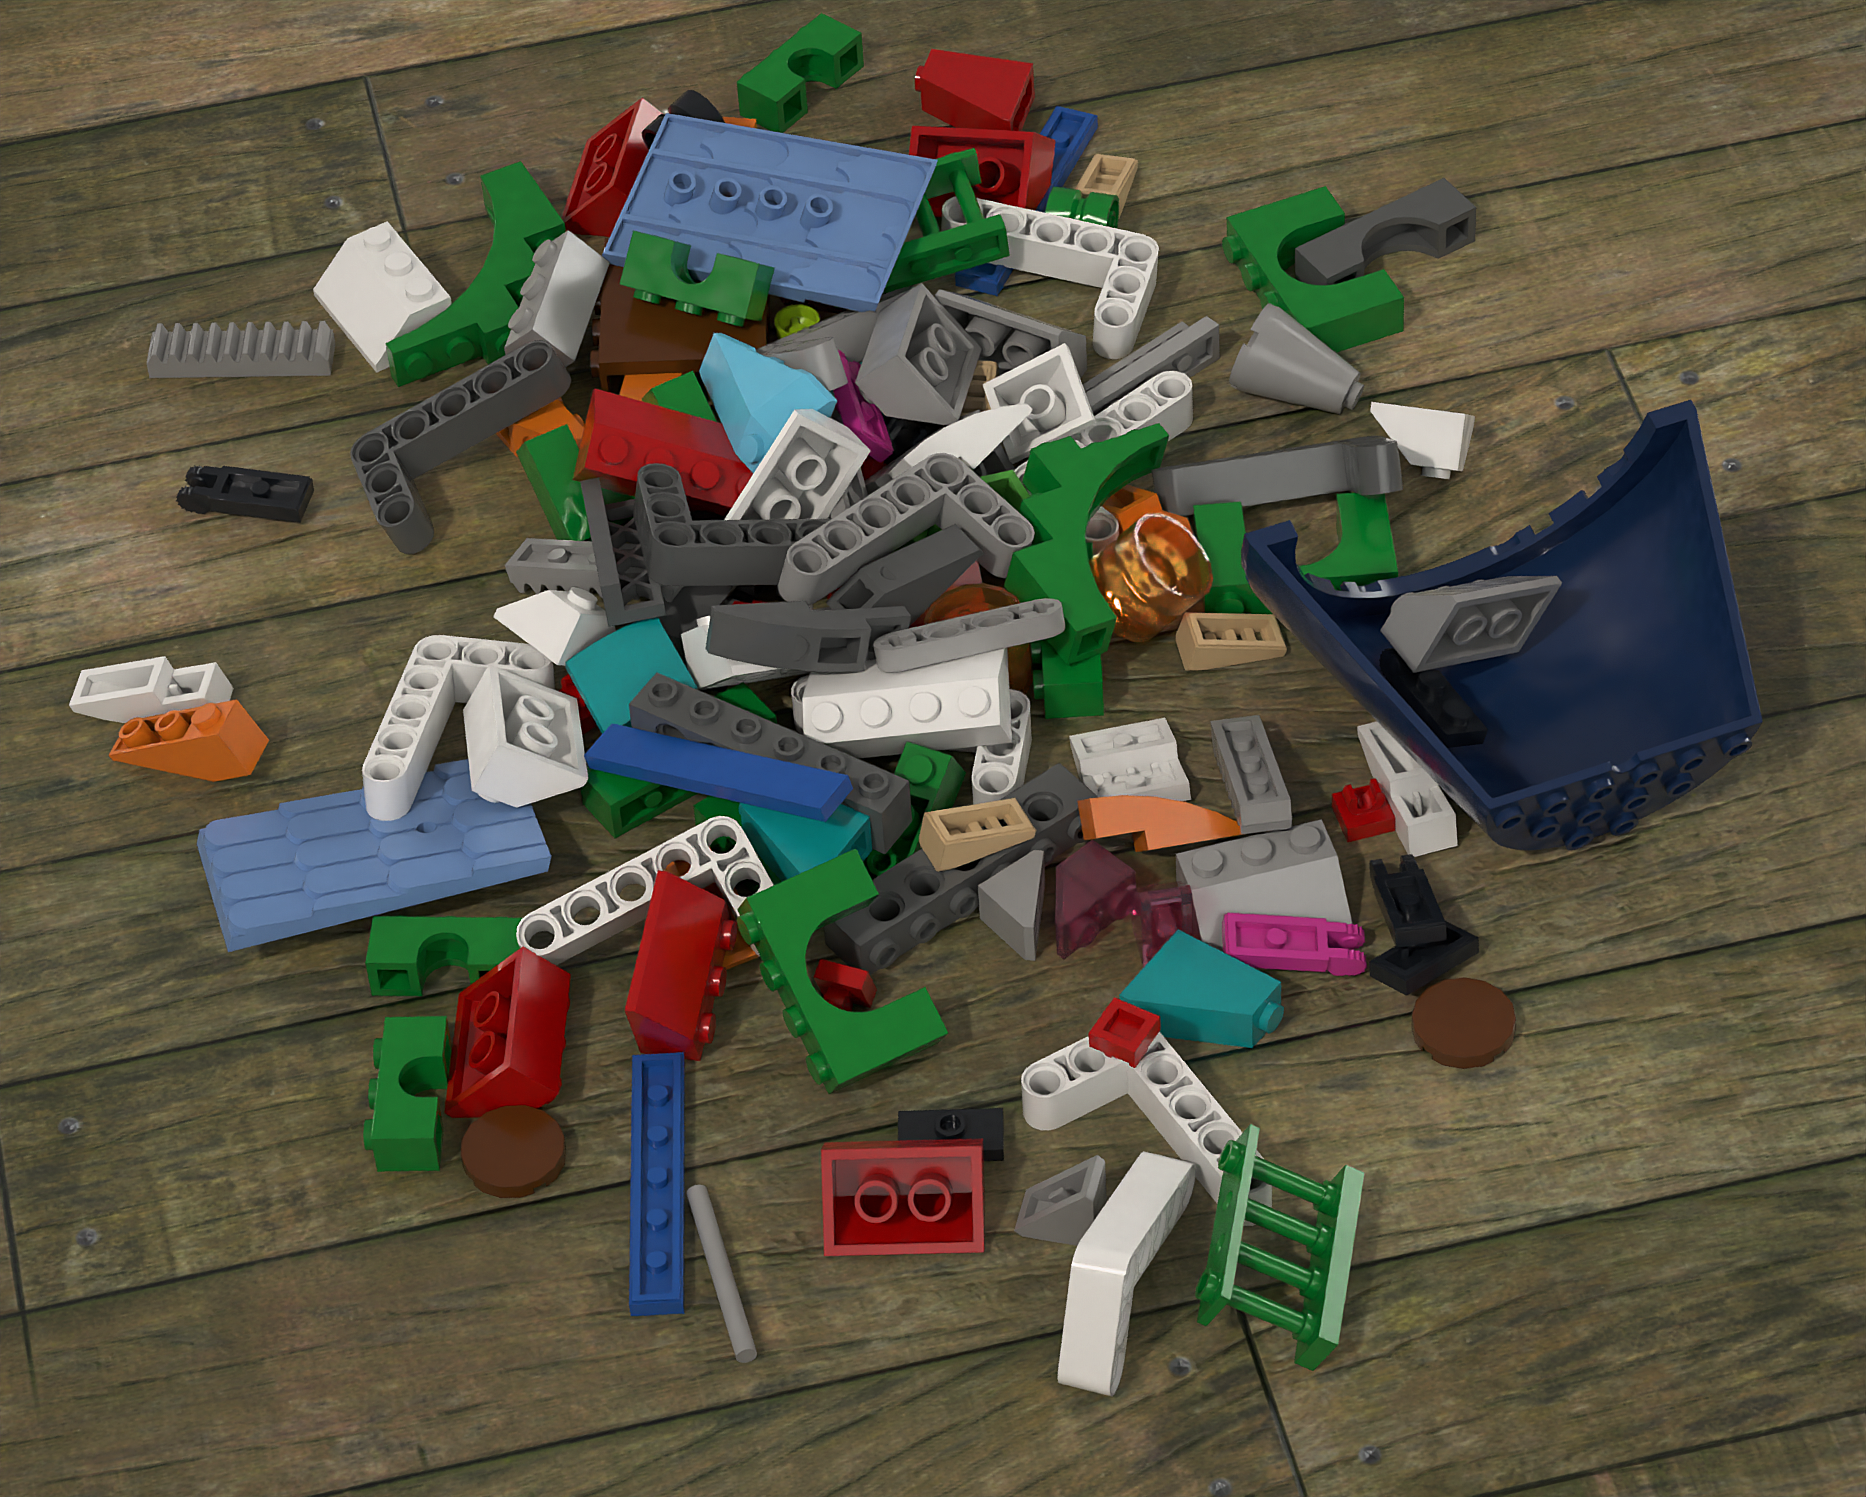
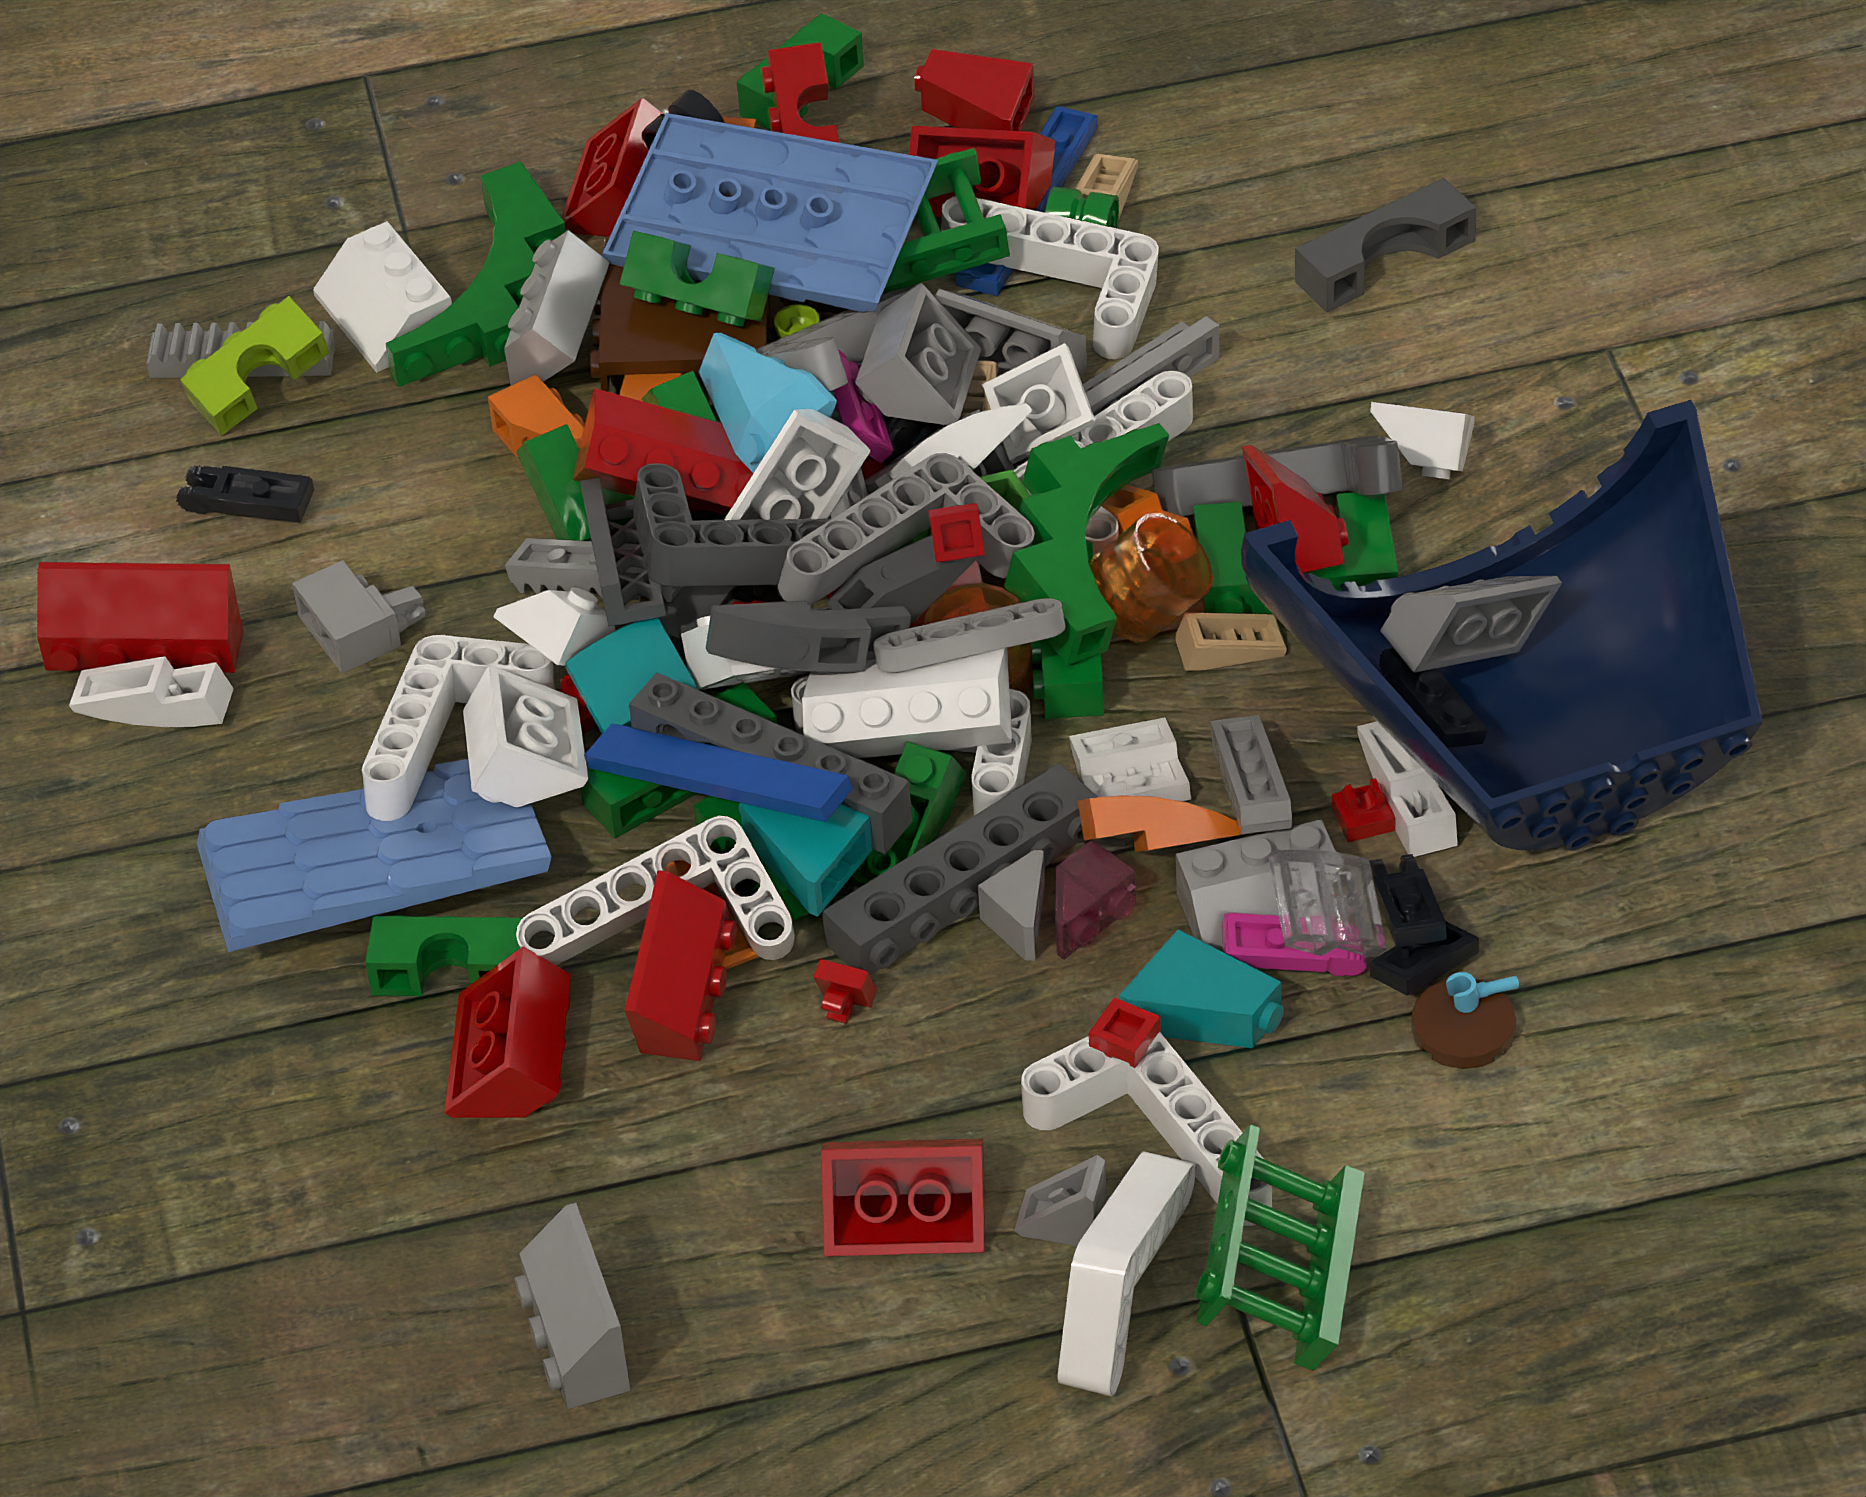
orange slope [109,699,269,782] -> none
dark grey beam [350,340,571,554] -> none
green arch [363,1016,452,1172] -> none
reddish brown tile [461,1105,566,1198] -> none
blue tile [629,1052,685,1316] -> none
light grey bar [687,1185,757,1363] -> none
green arch [737,848,948,1094] -> none
black plate [898,1108,1004,1161] -> none
tan slope [919,798,1036,872] -> none
clear pink slope [1130,881,1193,968] -> none
green arch [1222,186,1404,353] -> none
light grey cone [1229,303,1365,415] -> none
none -> red slope [37,562,244,673]
none -> lime arch [180,296,330,436]
none -> light grey hinge [292,560,425,674]
none -> light grey slope [514,1203,630,1409]
none -> red arch [761,42,839,143]
none -> red tile [928,503,985,563]
none -> red slope [1242,445,1349,573]
none -> clear slope [1268,850,1387,958]
none -> medium azure hand [1446,972,1519,1013]

